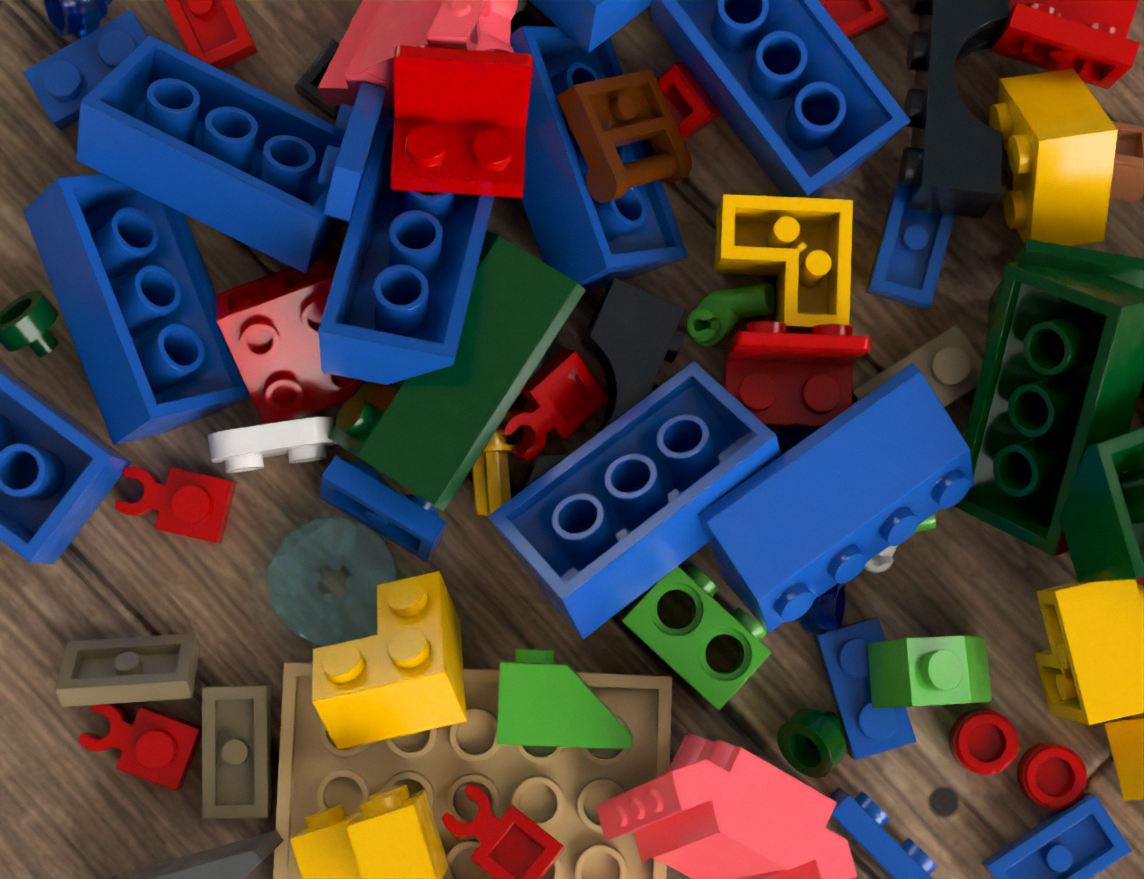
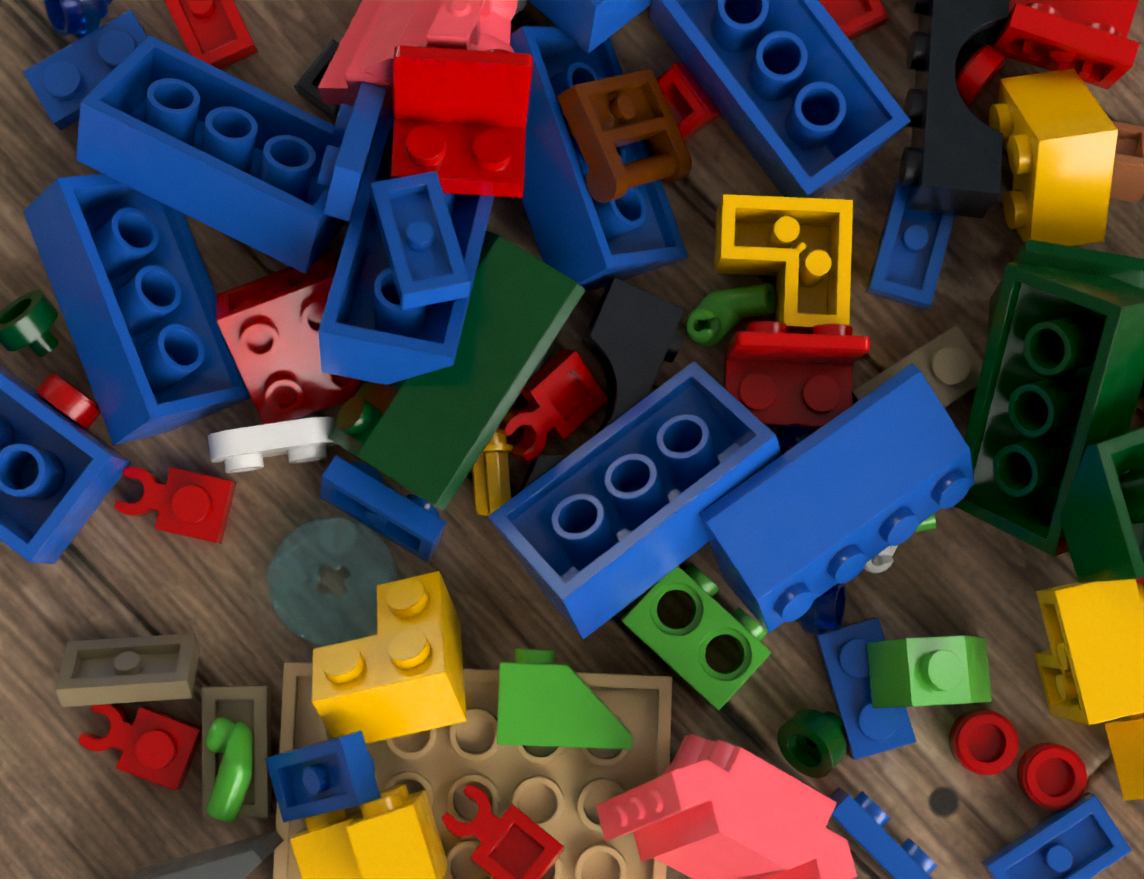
none -> red tile [36,373,101,429]
none -> bright green arm [205,717,253,821]
none -> blue plate [265,731,381,822]
none -> blue plate [370,171,470,310]
none -> red tile [955,45,1006,108]

